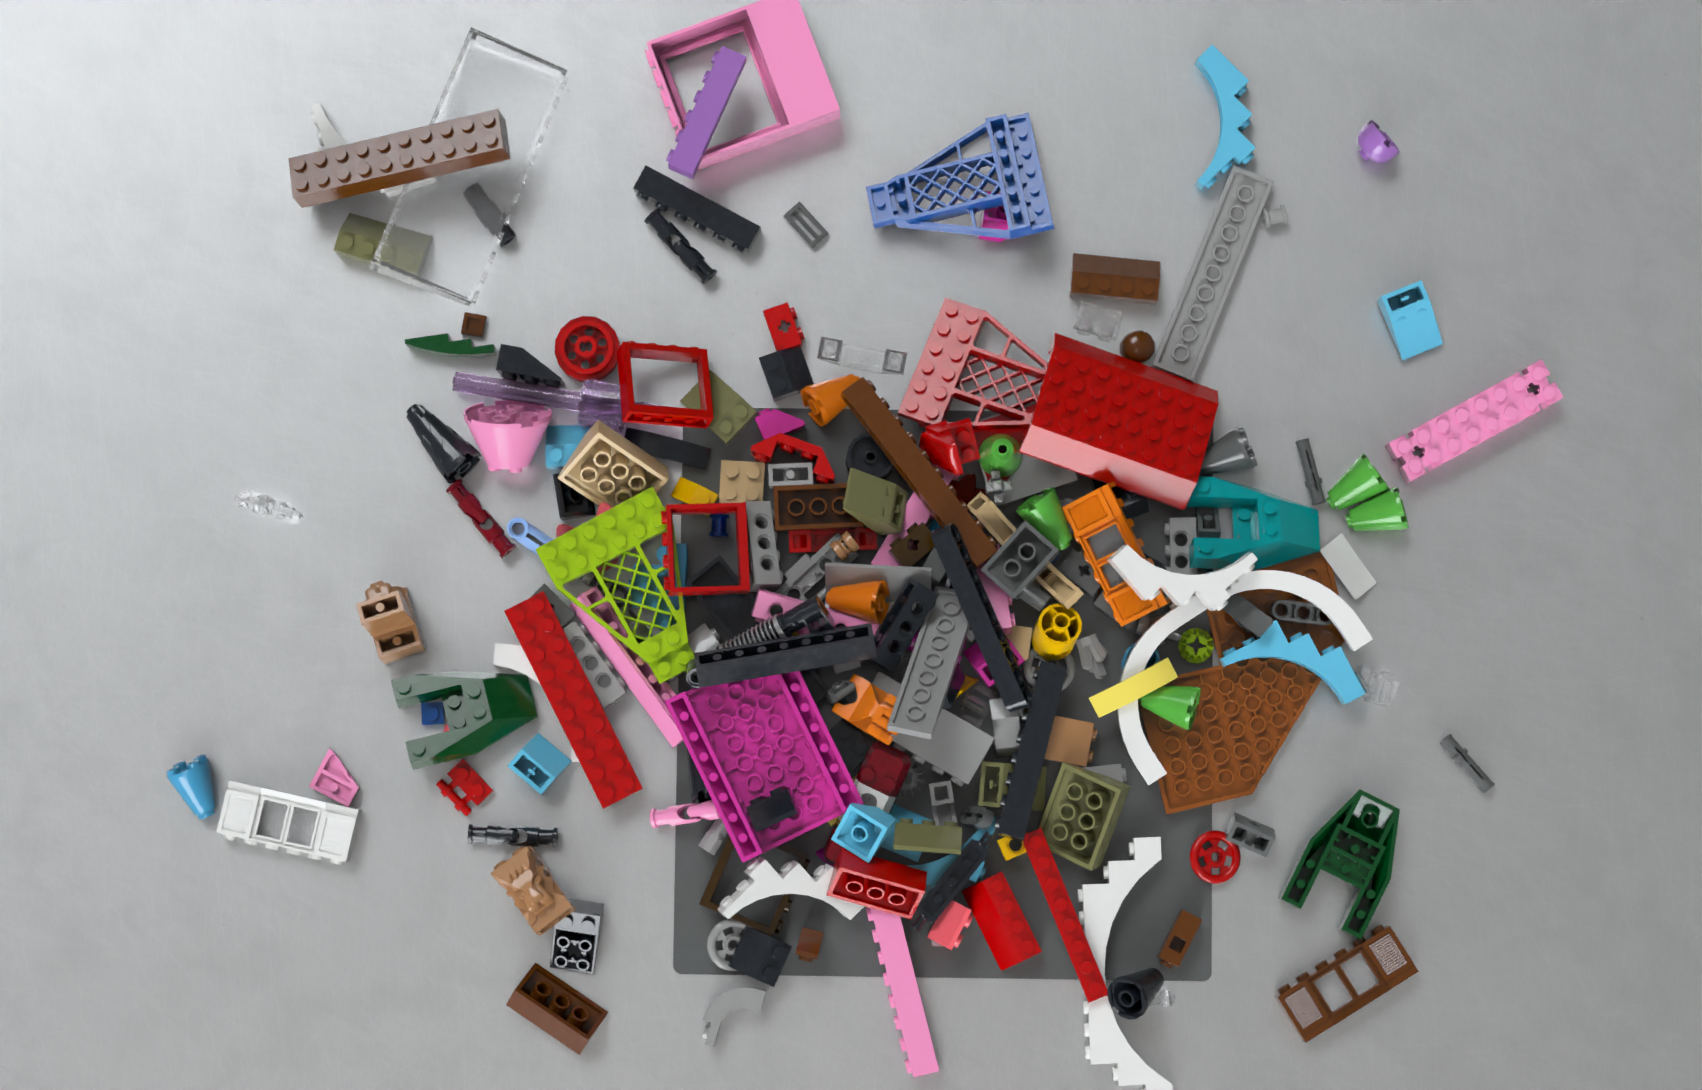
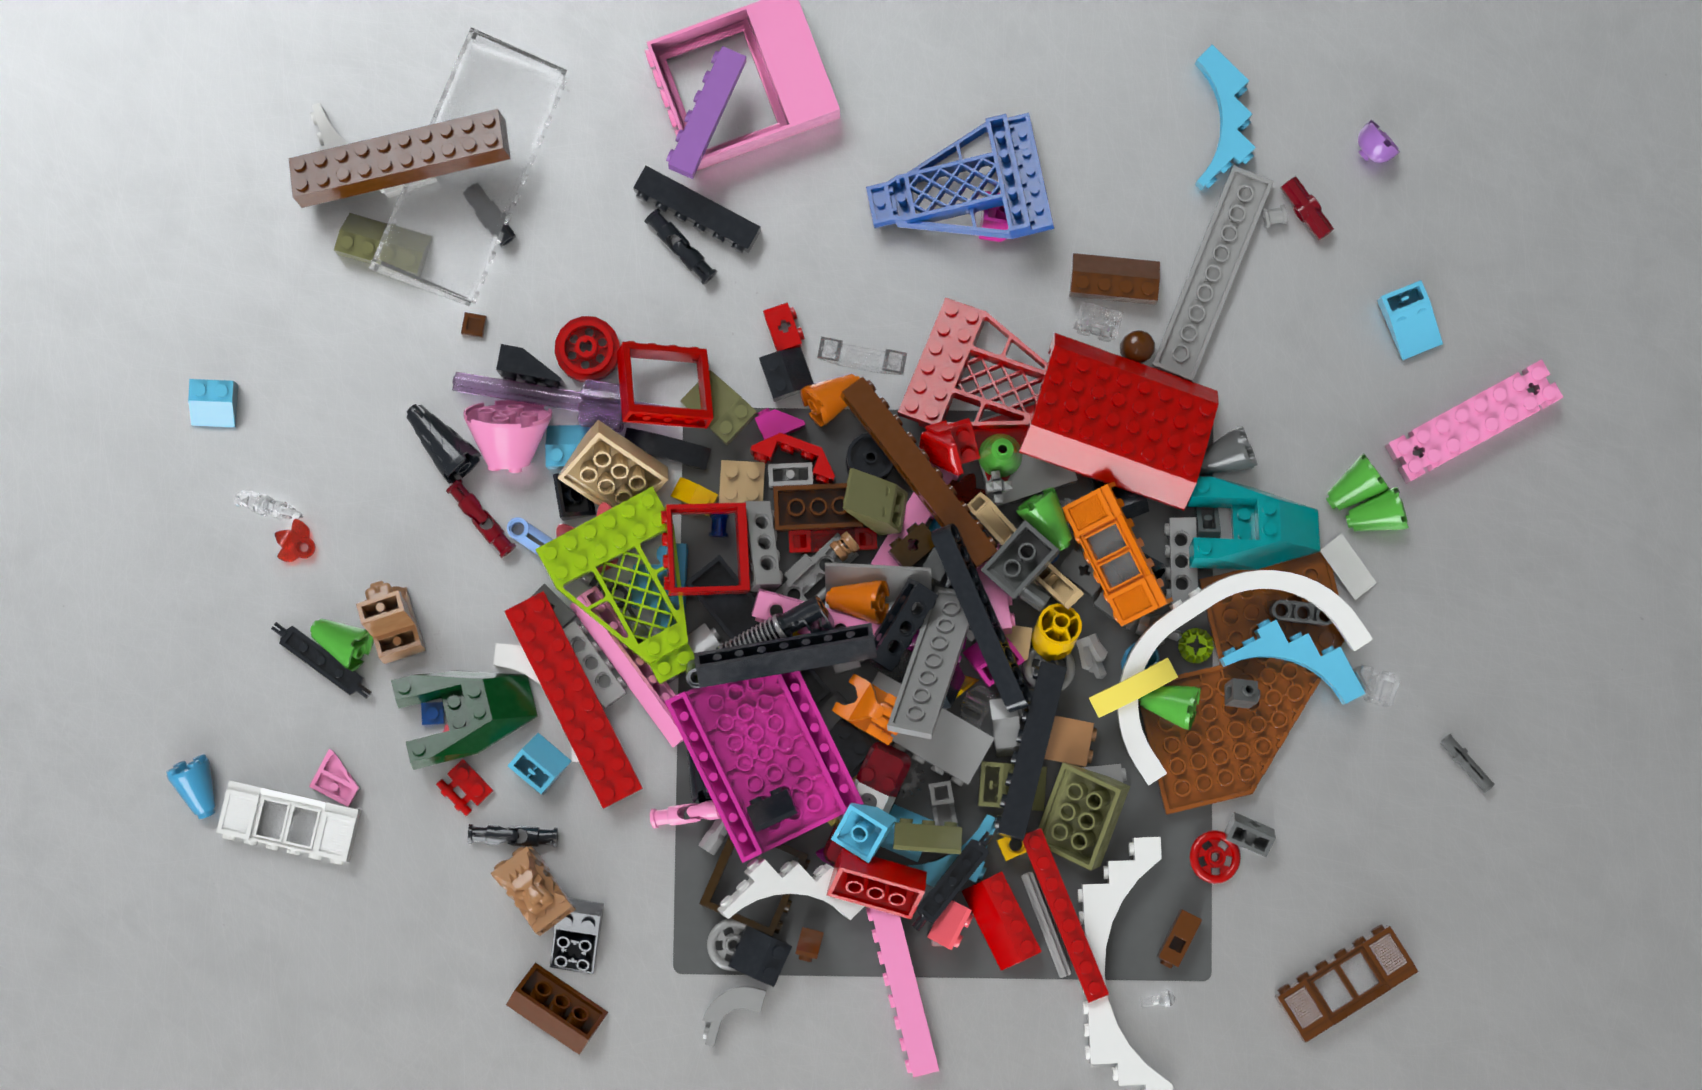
dark green slope [404,333,497,358] -> none
dark grey tile [783,201,829,249] -> none
dark grey slope [823,680,855,704] -> none
dark grey beam [960,806,994,829] -> none
white arch [1107,545,1258,611] -> none
black cone [1107,968,1164,1020] -> none
dark grey piece [1222,593,1273,637] -> none
dark green wedge [1278,789,1400,939] -> none
dark grey pin [1295,438,1326,505] -> none
none -> medium azure slope [188,379,238,427]
none -> black plate [271,622,372,699]
none -> clear red plate [274,519,315,562]
none -> bright green cone [310,618,374,671]
none -> light grey axle [1021,872,1071,978]
none -> dark grey brick [1224,678,1260,709]
none -> dark red piece [1280,177,1334,241]

